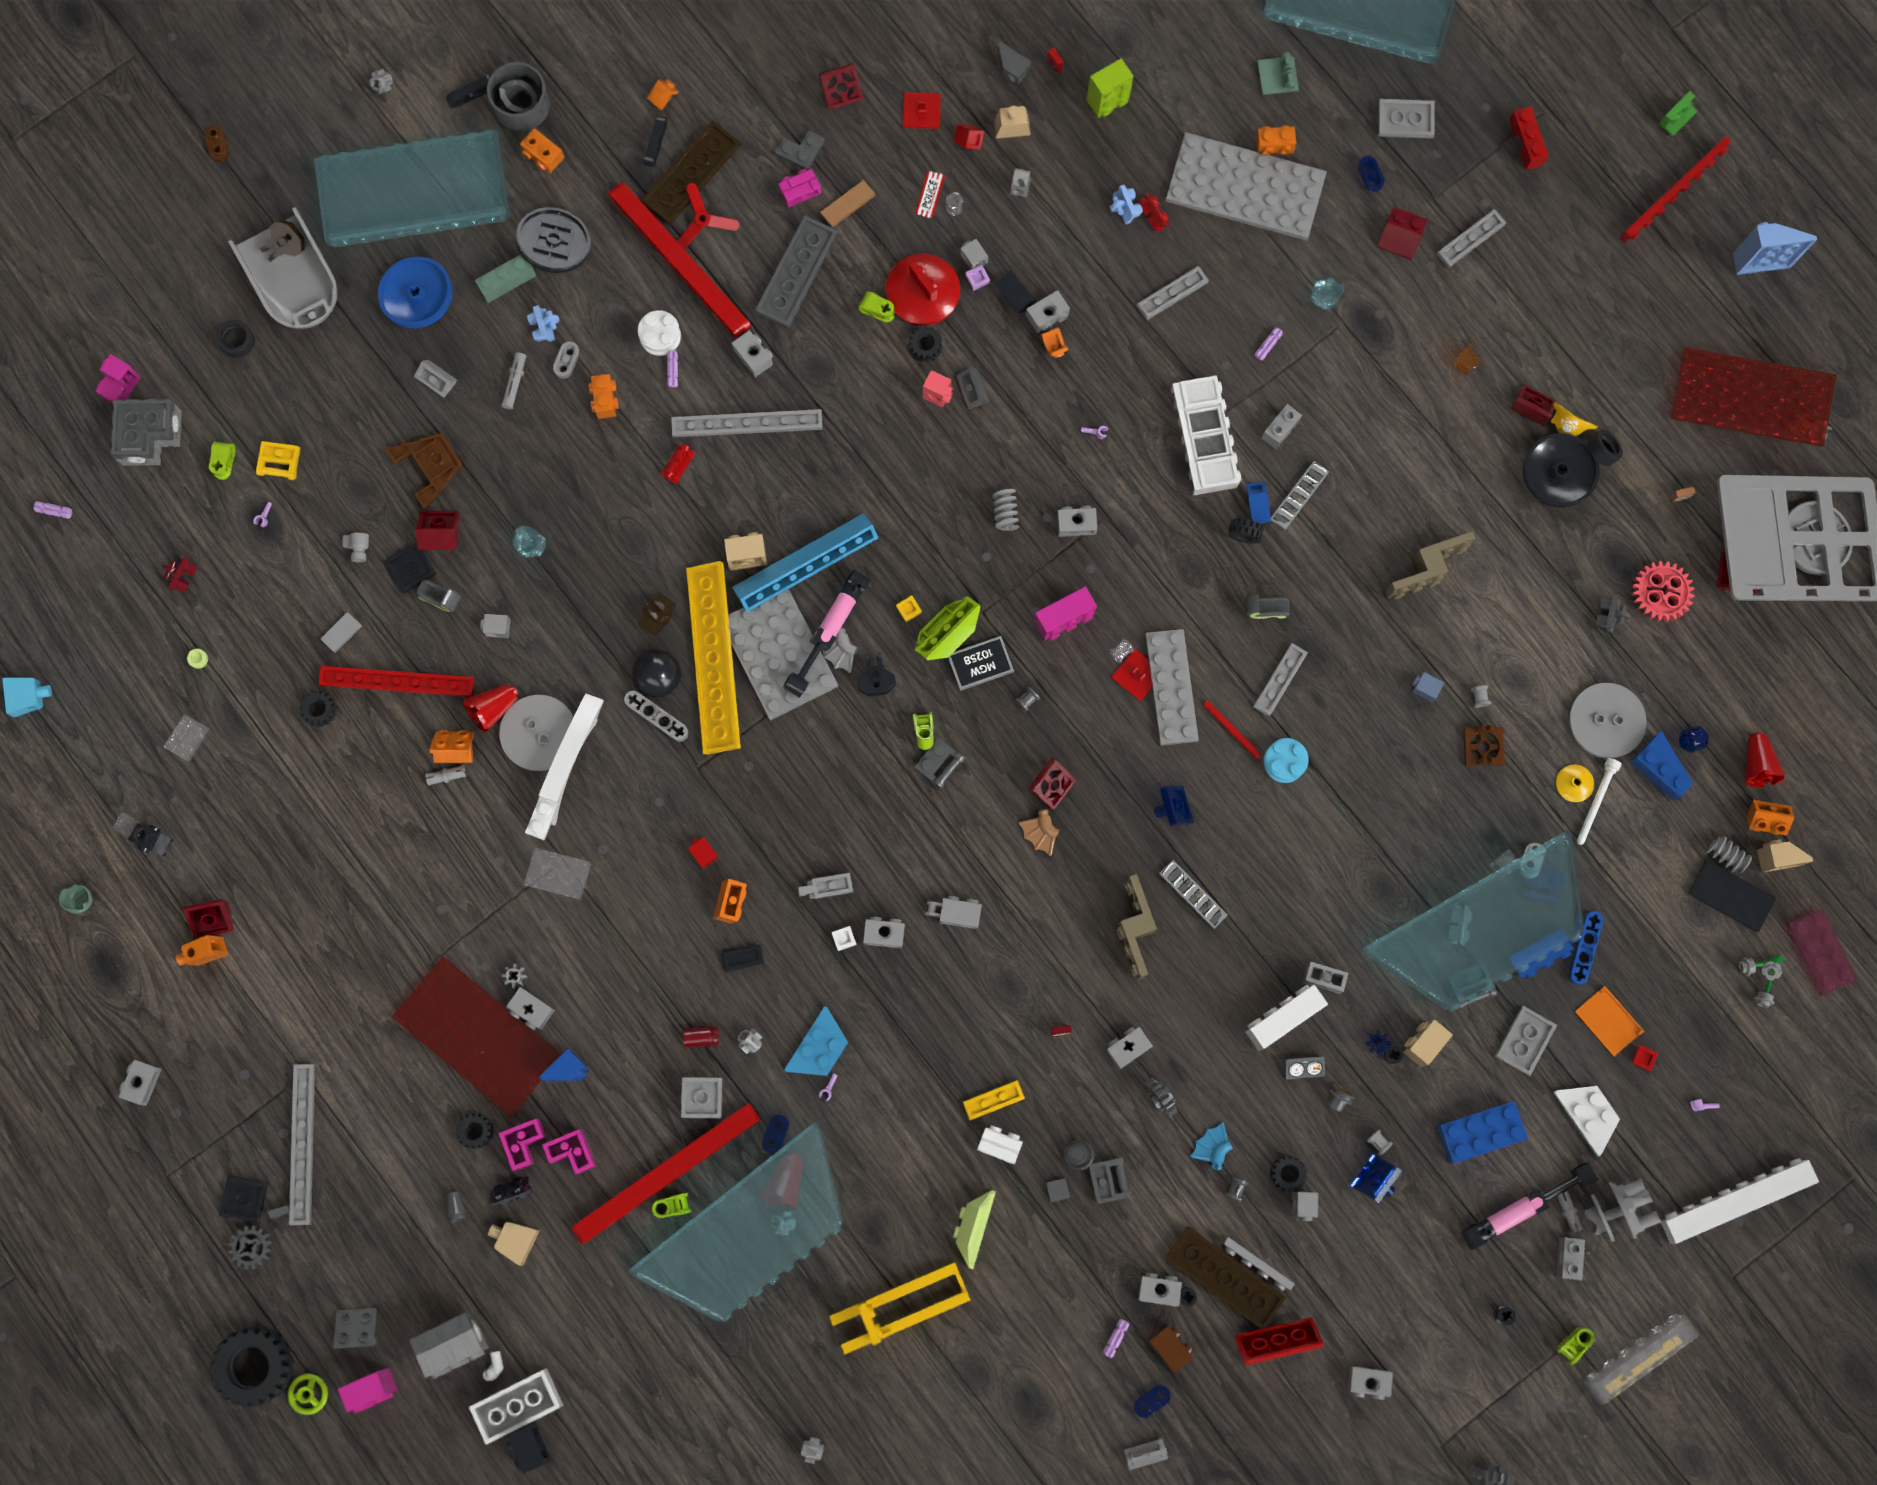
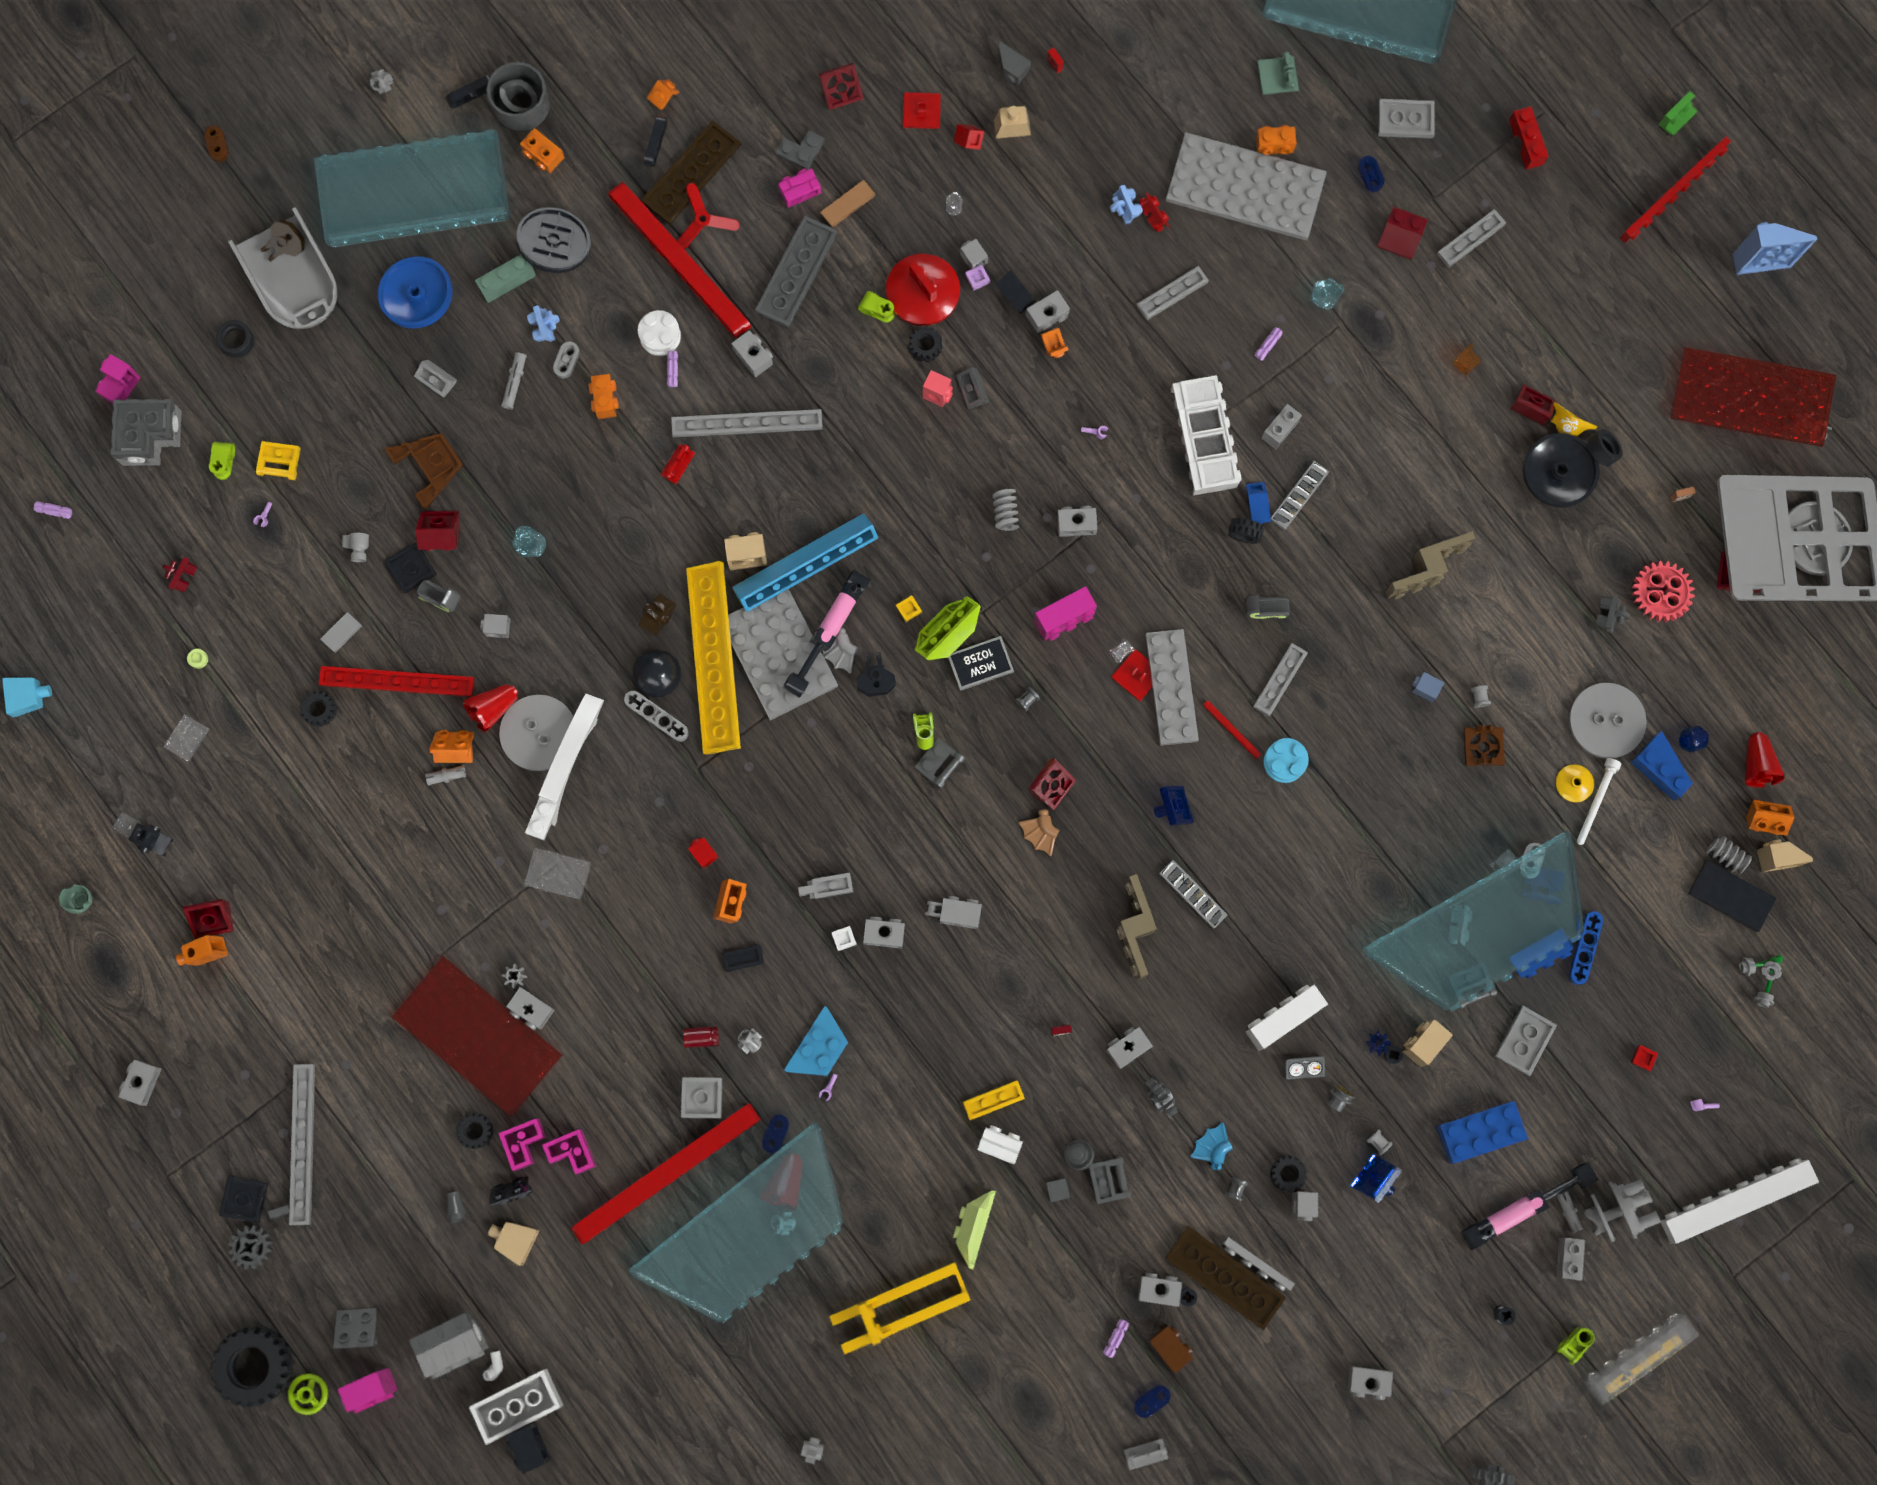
blue slope [539,1049,589,1082] -> none
lime piece [652,1193,692,1218] -> none
sticker [915,171,945,219] -> none
light grey leg [1011,168,1031,197] -> none
lime brick [1086,58,1133,118] -> none
red slope [1235,1317,1324,1367] -> none
light grey brick [1302,962,1348,994] -> none
white wing [1553,1086,1620,1156] -> none
orange piece [1574,986,1644,1057] -> none
clear pink plate [1786,909,1858,996] -> none

